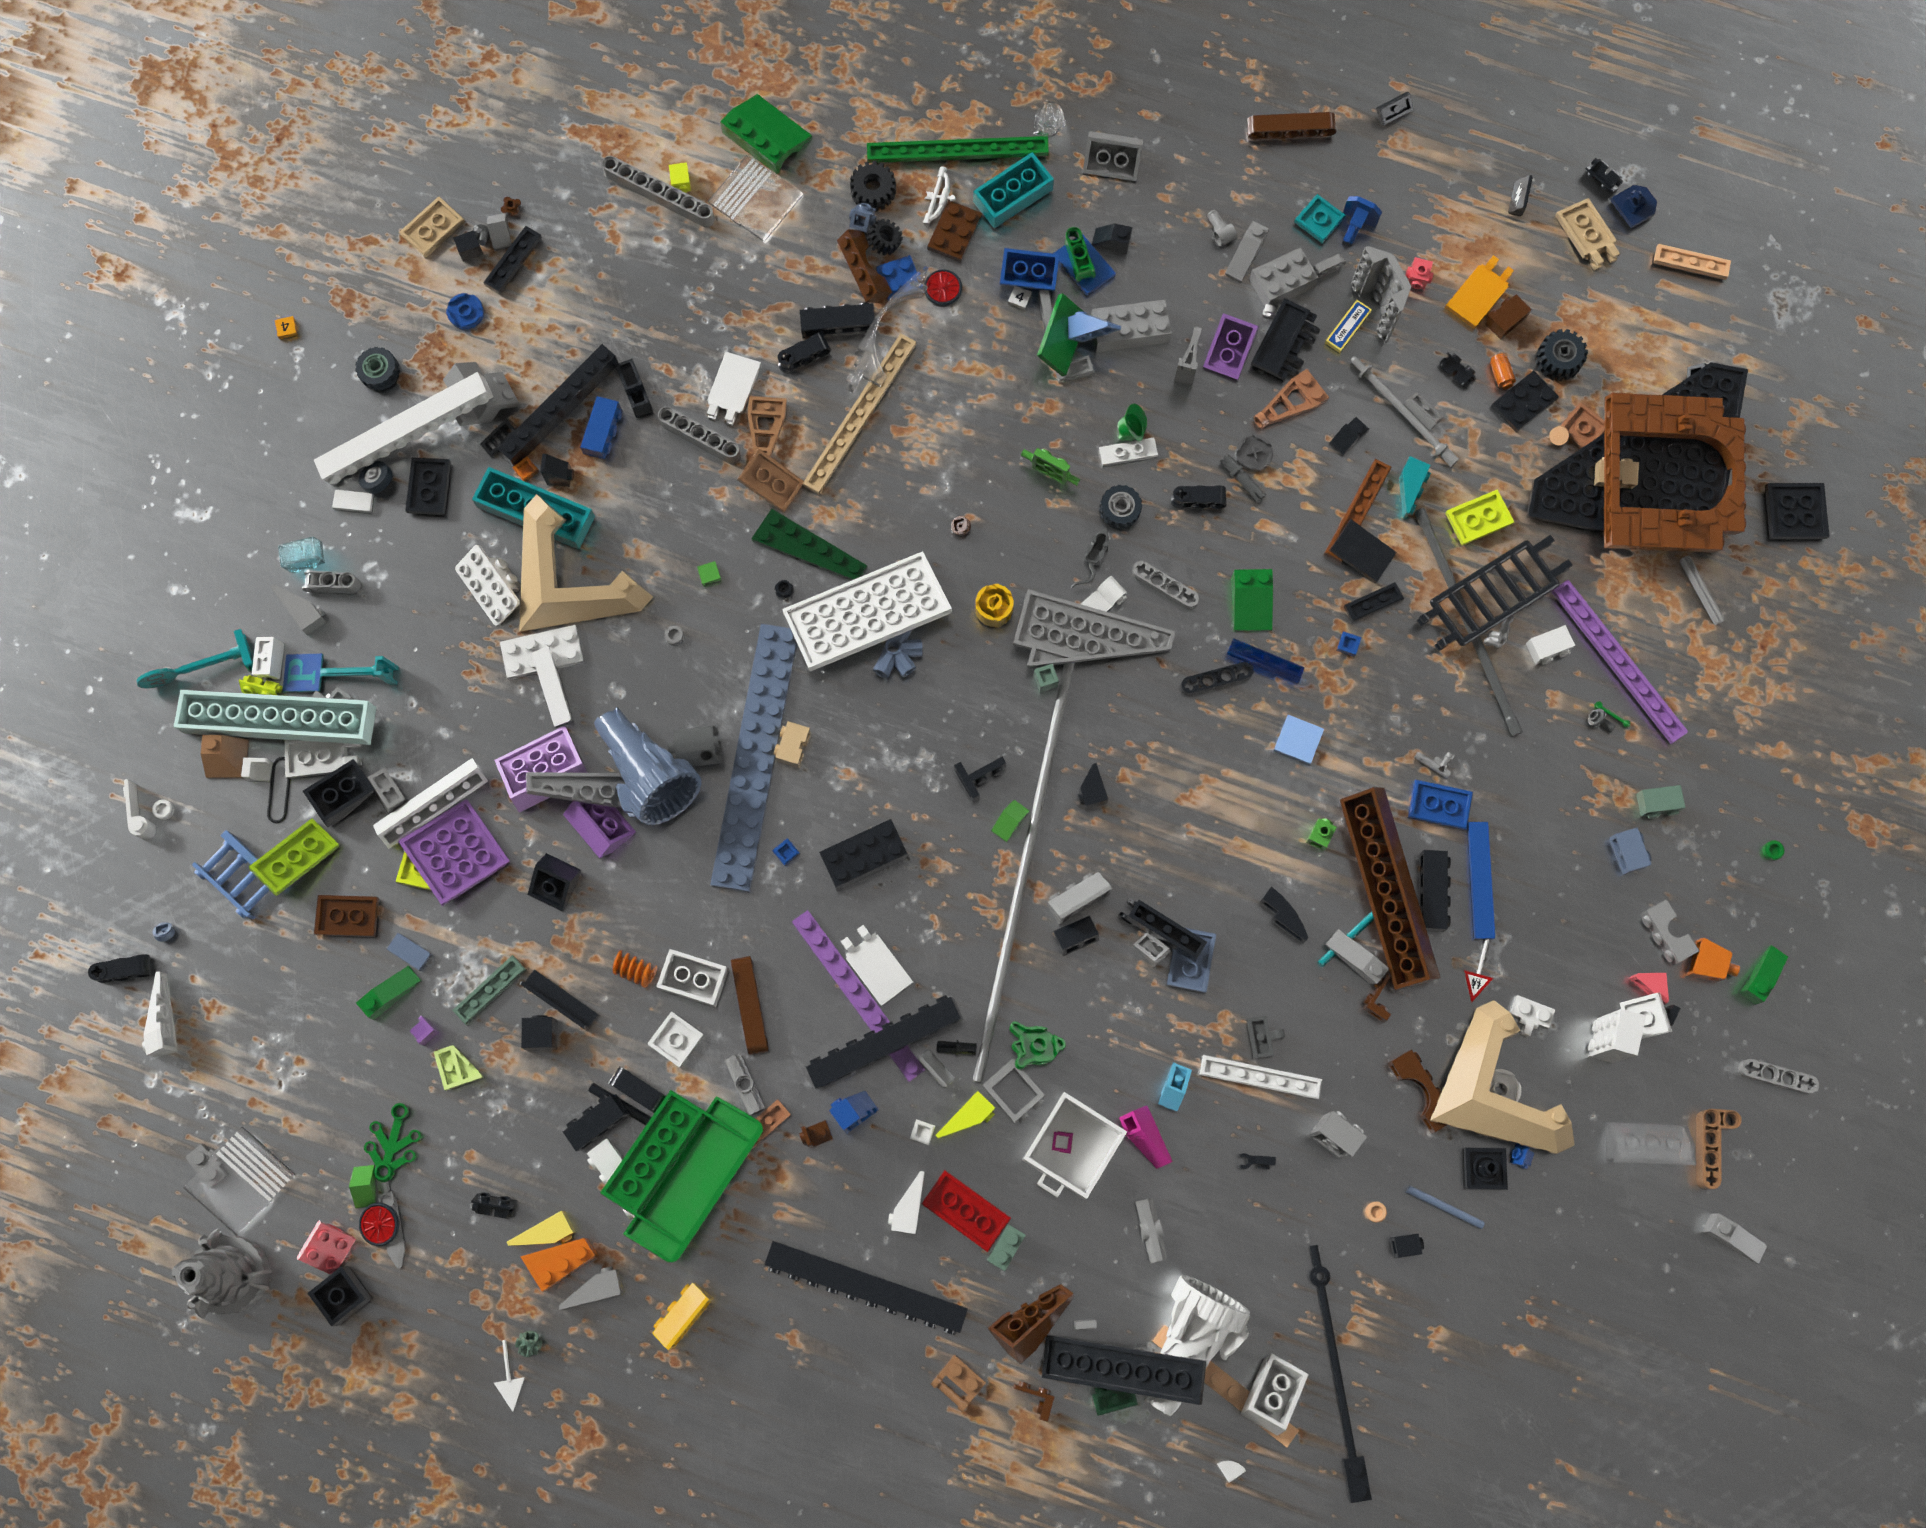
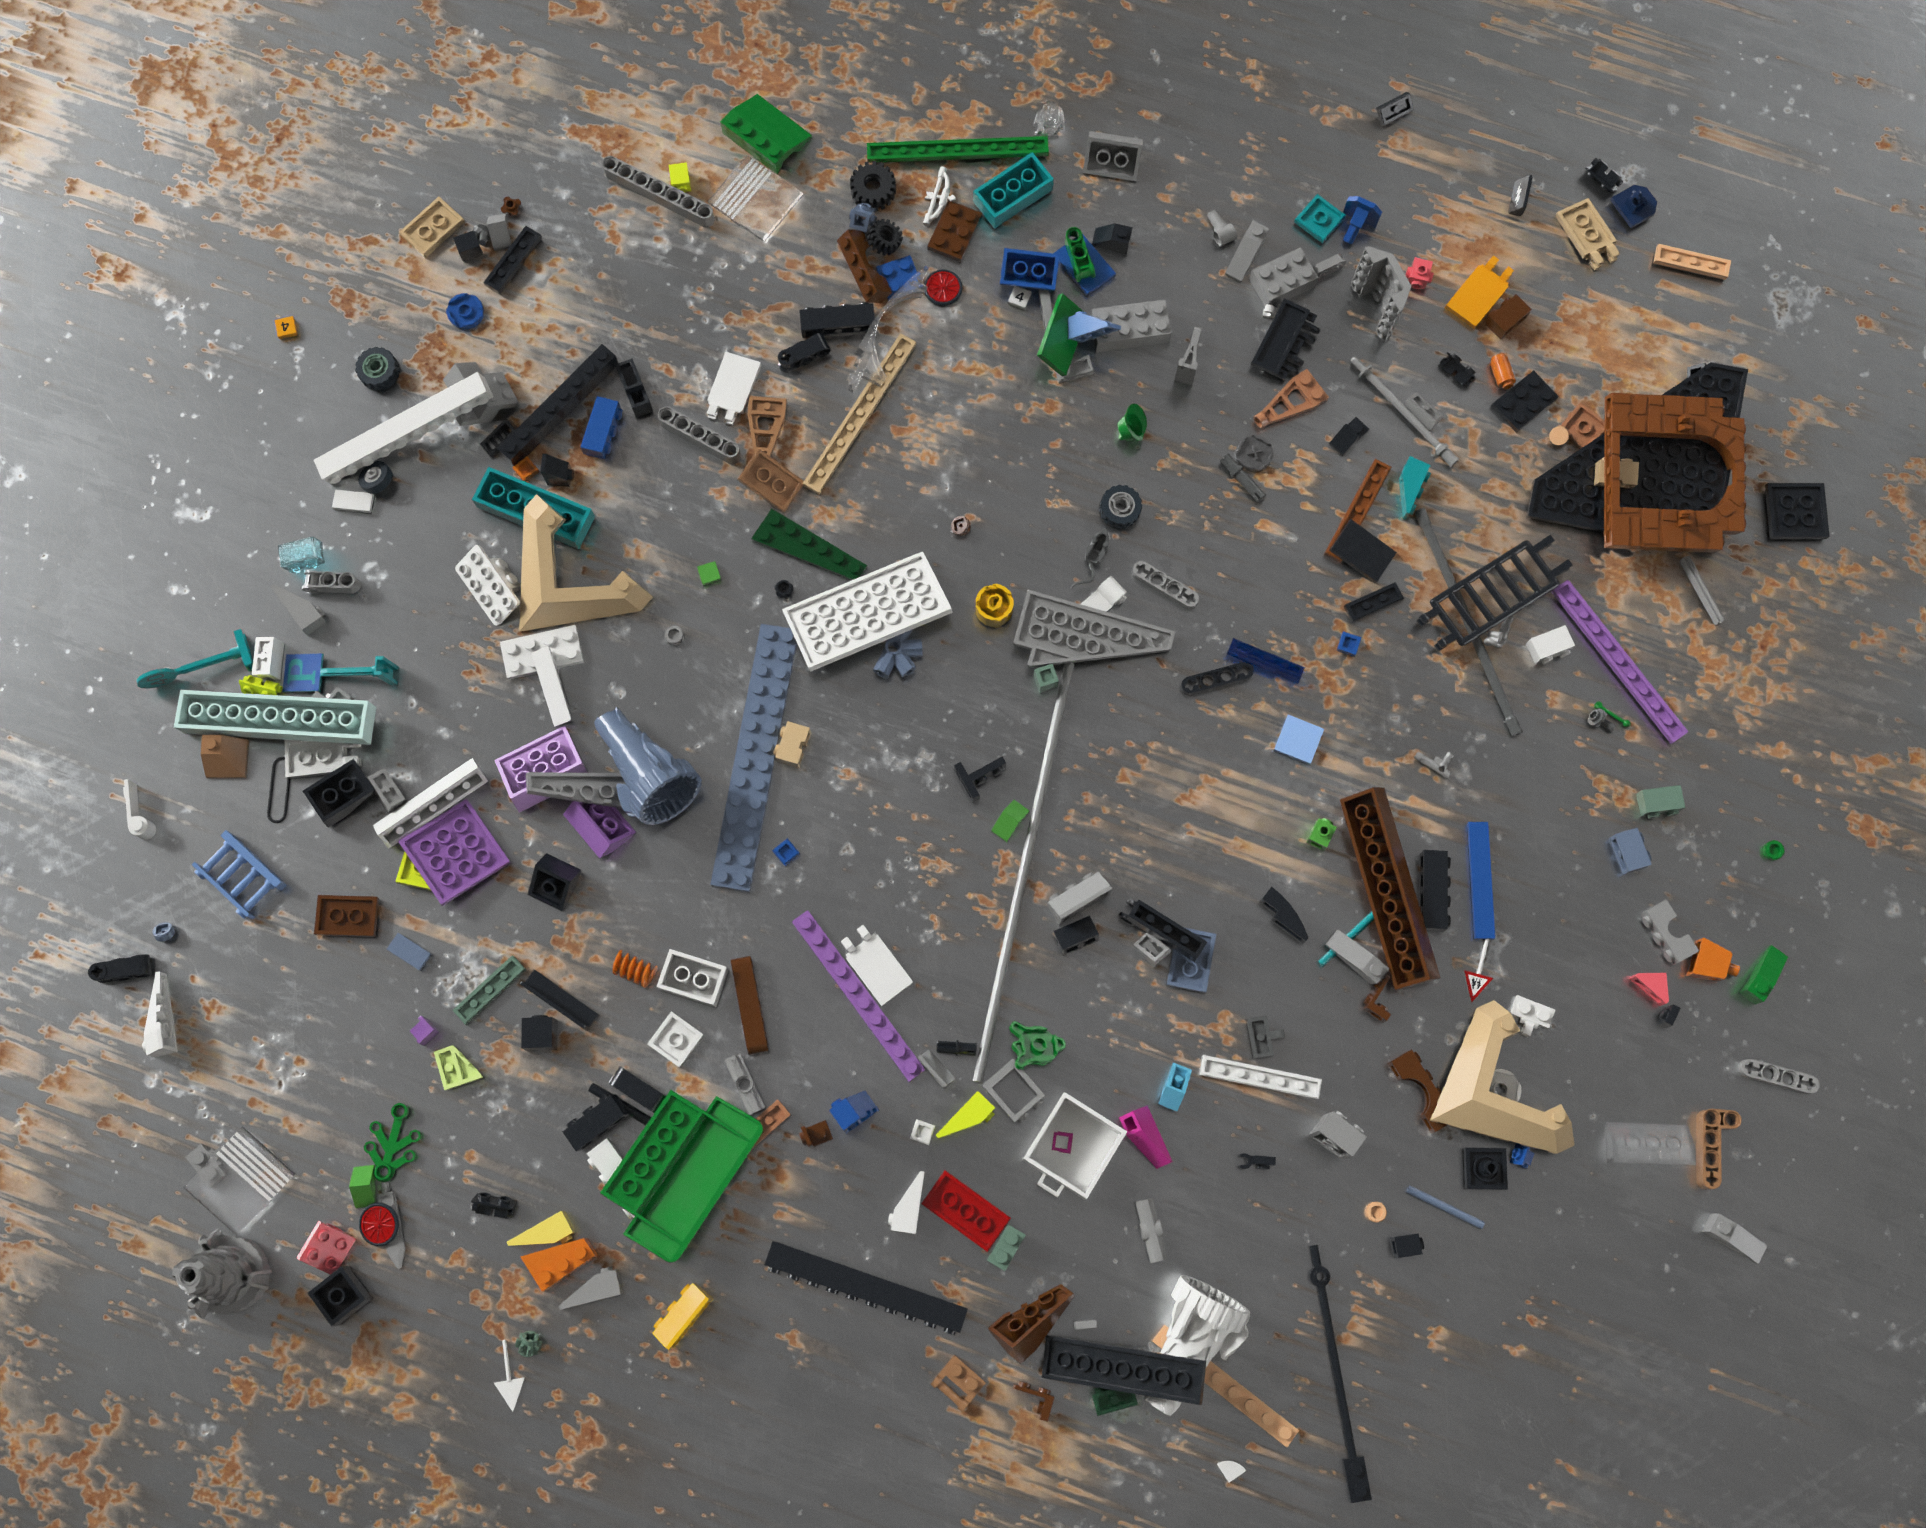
white tile [152,799,174,820] -> none
white panel [241,757,273,782] -> none
lime plate [249,818,339,896] -> none
green slope [356,966,421,1020] -> none
black plate [405,457,451,515] -> none
dark grey cylinder [668,725,722,767] -> none
black brick [806,995,963,1089] -> none
black brick [819,819,908,891] -> none
bright green plate [1021,448,1080,486] -> none
black slope [1077,763,1108,810] -> none
white plate [1099,438,1158,467] -> none
black piece [1171,485,1227,509] -> none
medium lavender slope [1203,313,1260,380] -> none
green slope [1231,569,1273,631] -> none
white brick [1240,1353,1309,1436] -> none
reddish brown beam [1247,112,1337,140] -> none
tile [1325,300,1372,353] -> none
blue tile [1408,779,1473,830] -> none
neon yellow plate [1445,489,1514,546] -> none
black wheel [1536,329,1588,381] -> none
white brick [1588,1009,1646,1063] -> none
white plate [1620,992,1672,1040] -> none

